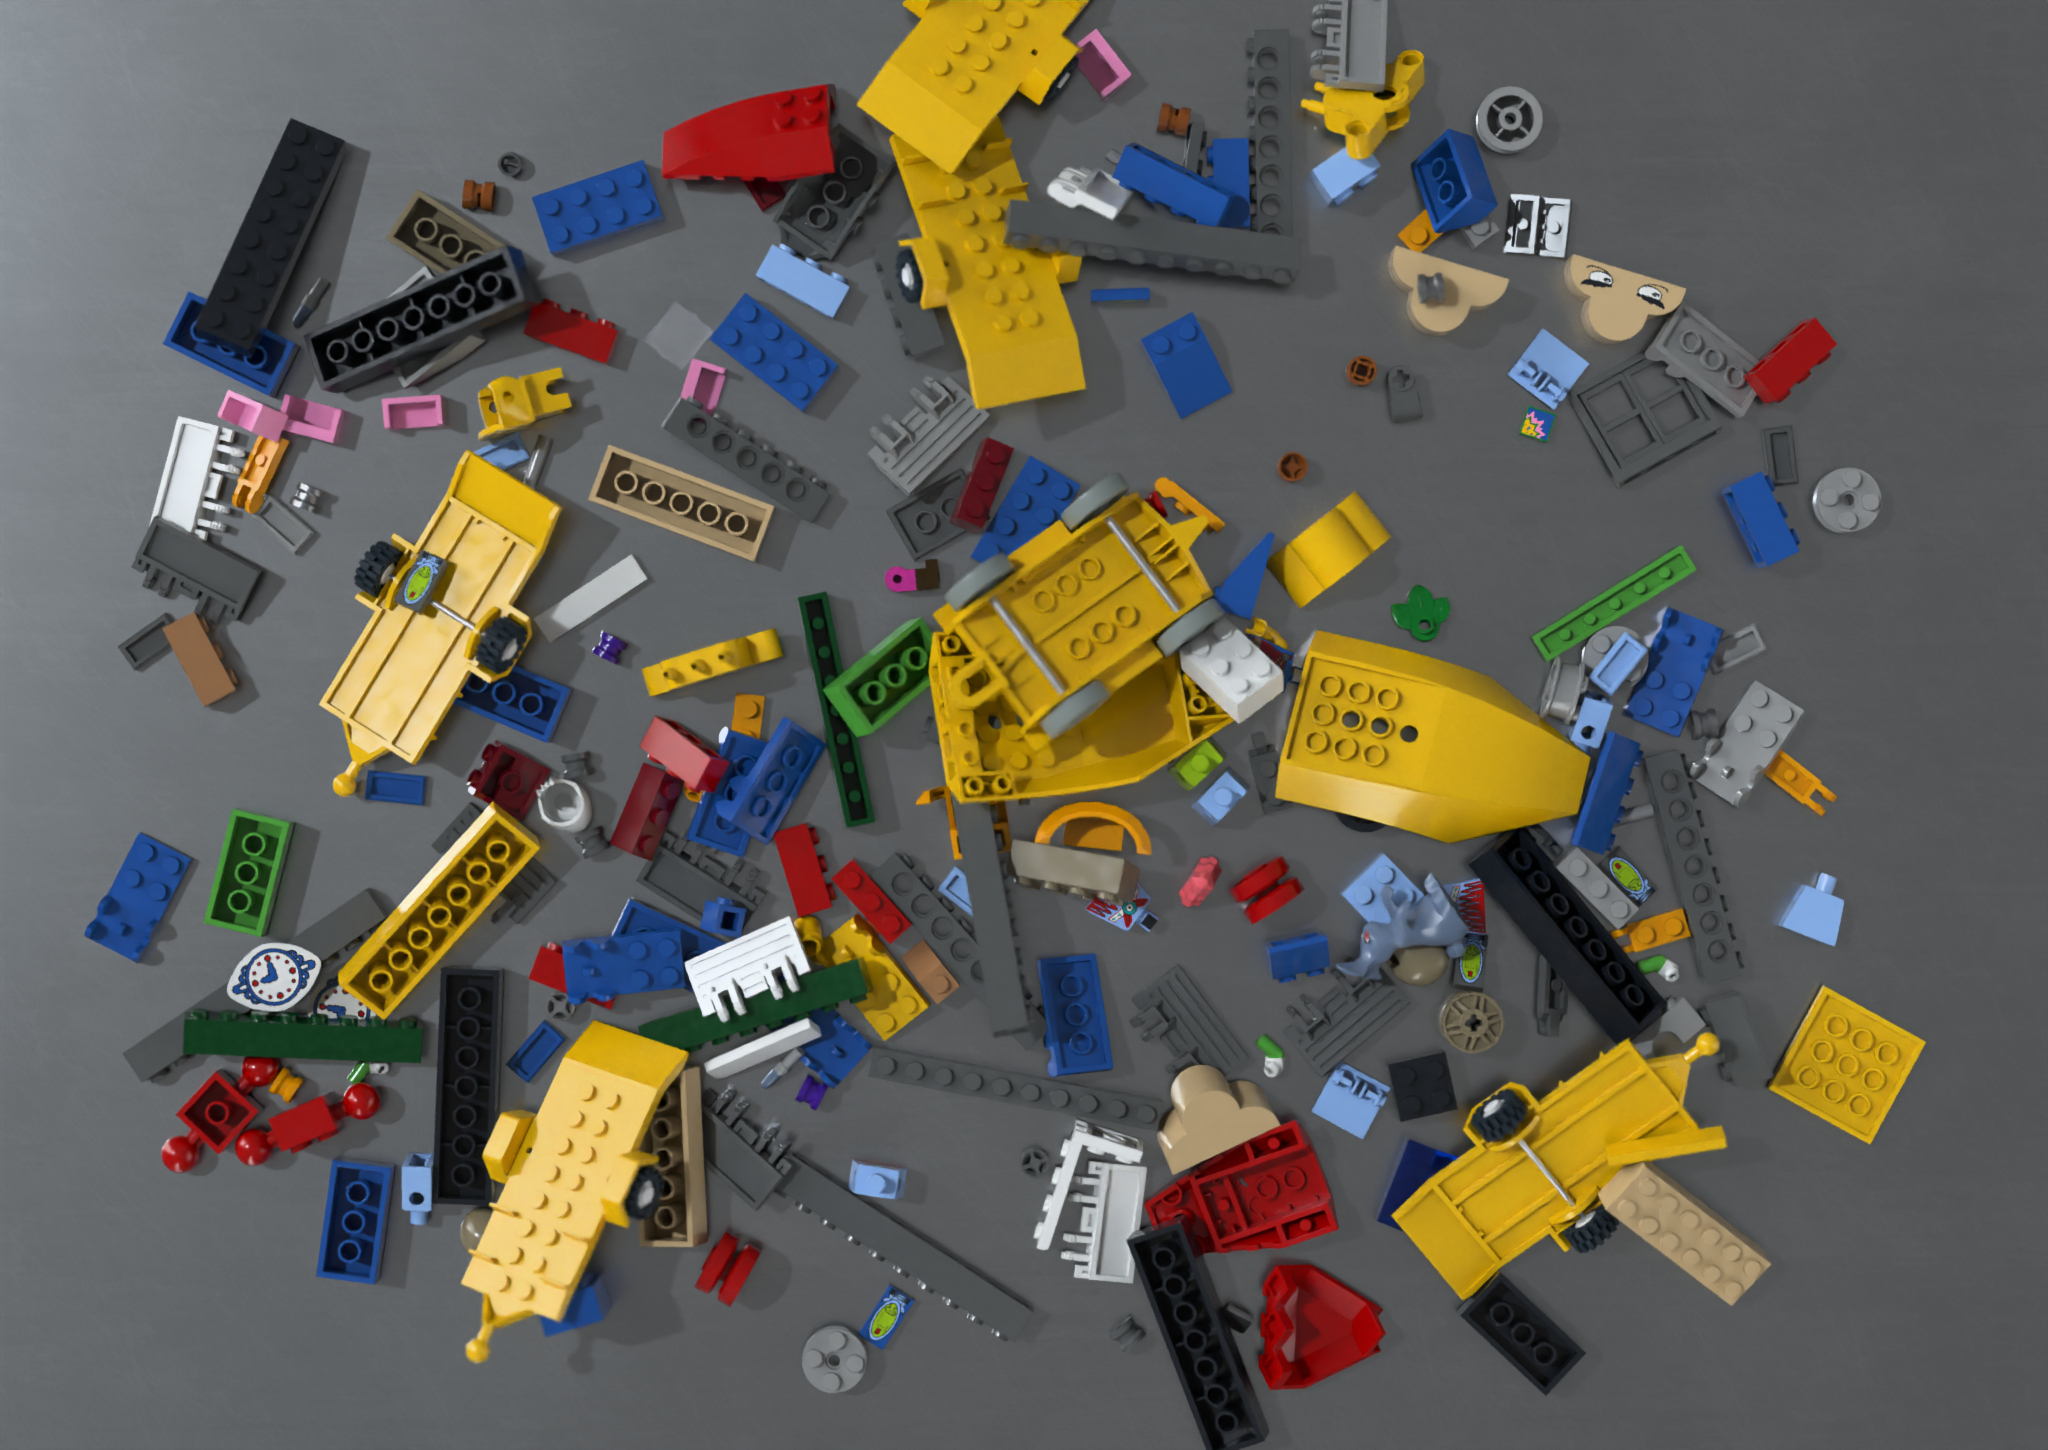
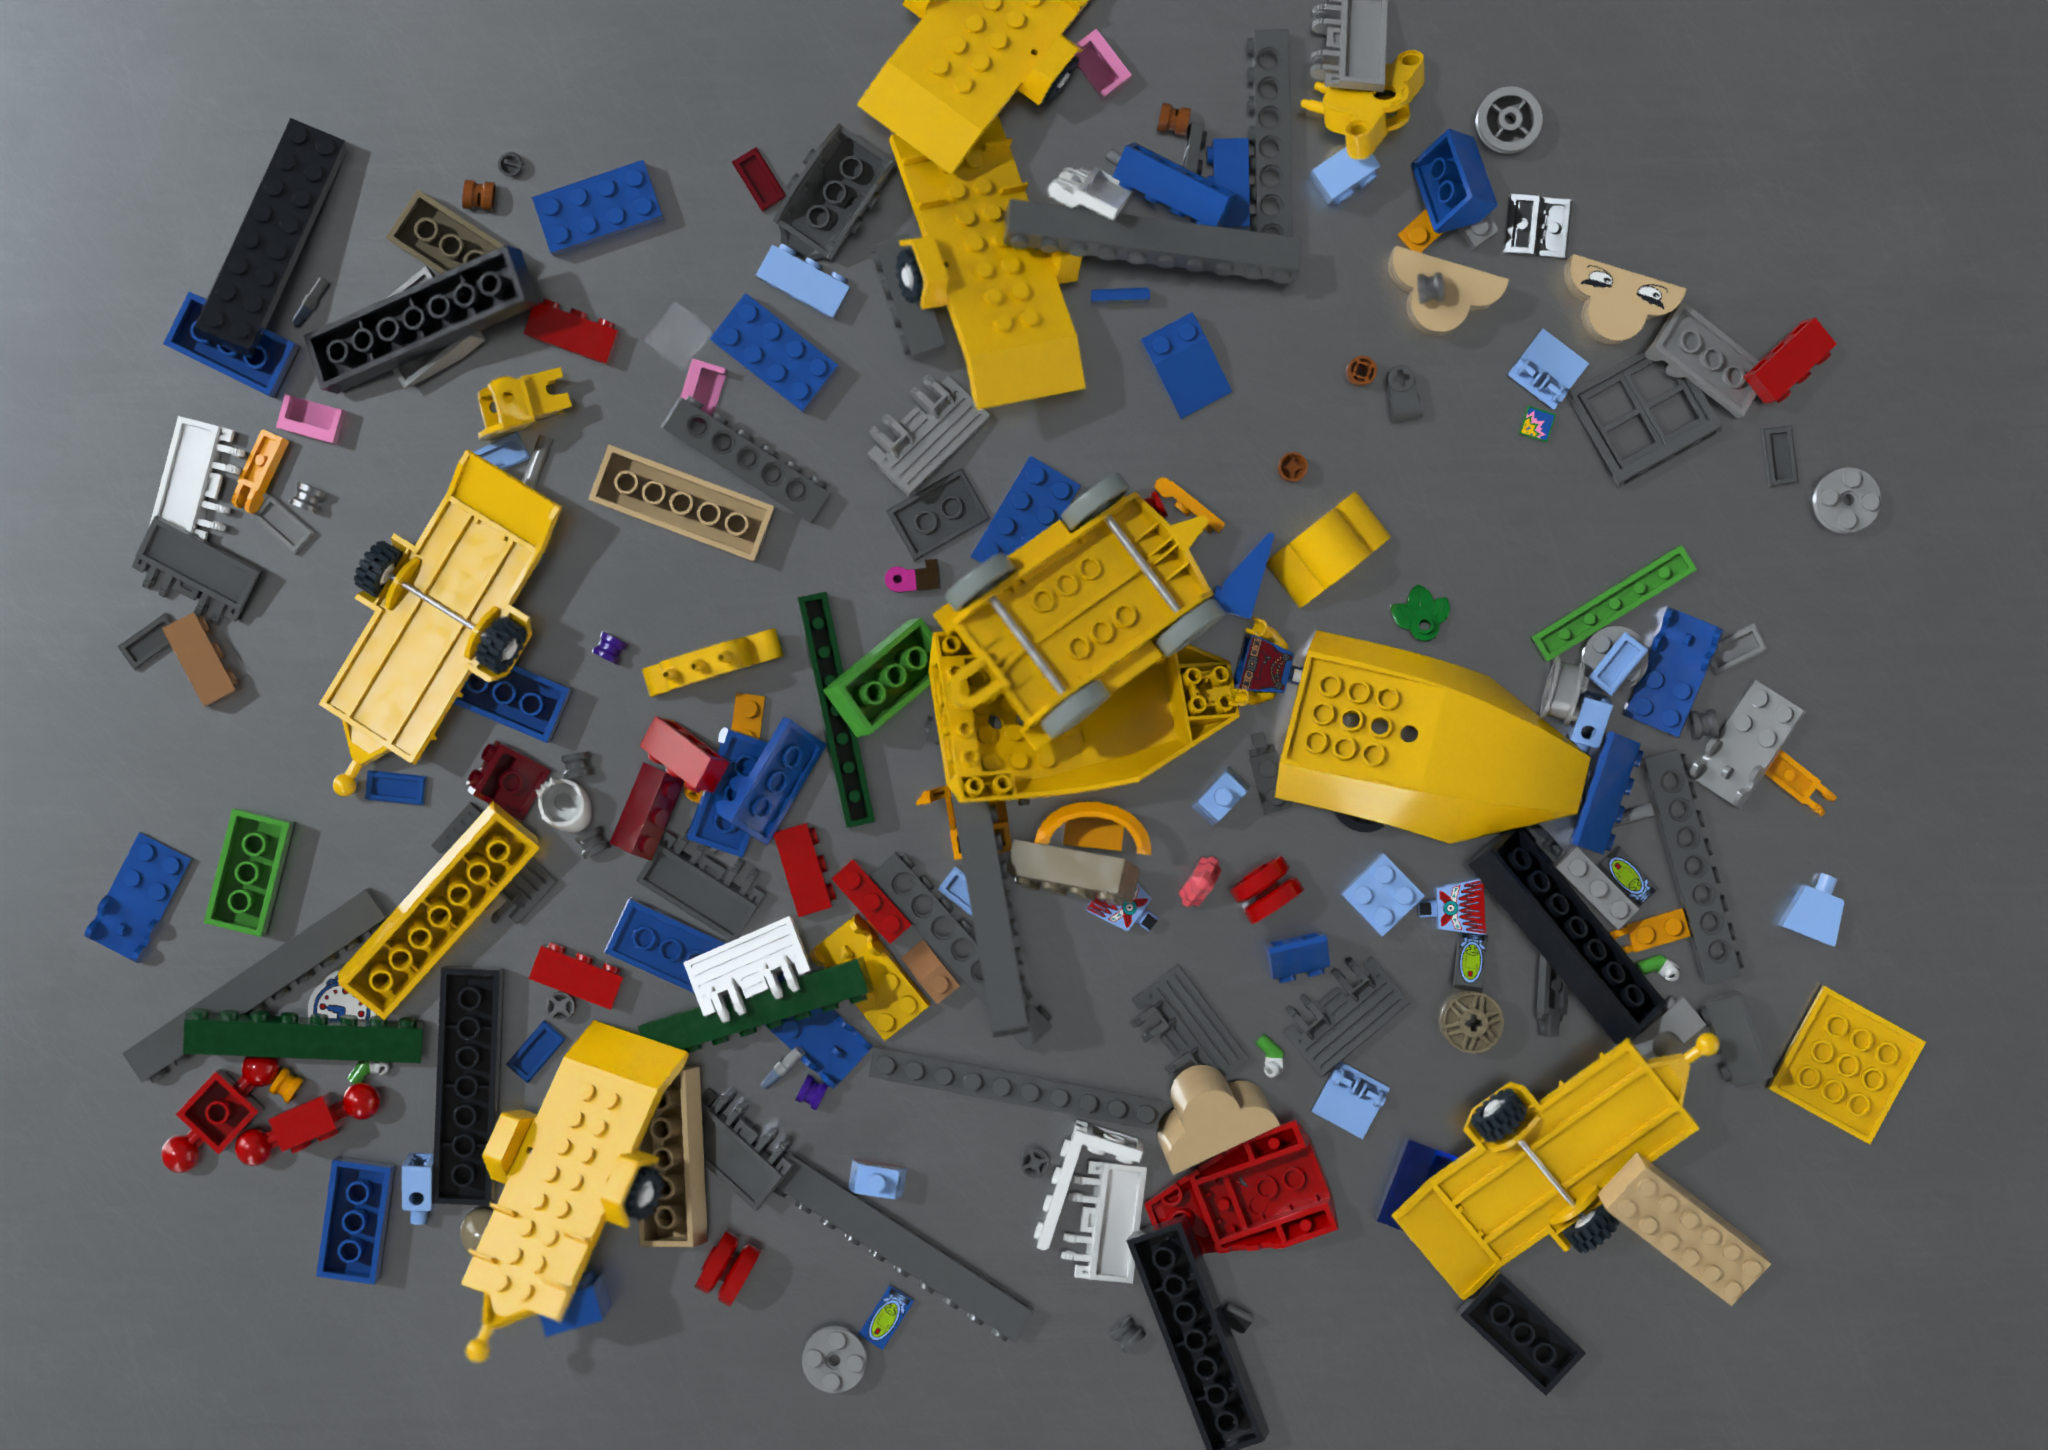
bright pink panel [217,390,288,442] -> none
sticker [227,943,321,1011] -> none
bright pink panel [382,394,447,430] -> none
tile [394,549,449,615] -> none
white tile [534,554,648,643] -> none
blue hinge [561,928,685,1004] -> none
red wedge [662,84,836,182] -> none
blue brick [700,897,746,938] -> none
white tile [704,1018,822,1081] -> none
yellow brick [794,916,823,957] -> none
dark red brick [949,437,1014,534] -> none
blue hinge [1037,954,1114,1077] -> none
lime torso [1167,736,1228,792] -> none
white brick [1180,616,1284,724] -> none
red panel [1259,1264,1386,1390] -> none
sand blue animal [1336,871,1470,980] -> none
dark tan helmet [1385,945,1449,986] -> none
black brick [1385,1049,1458,1122] -> none
yellow tile [1604,1125,1727,1167] -> none
blue brick [1721,471,1800,568] -> none

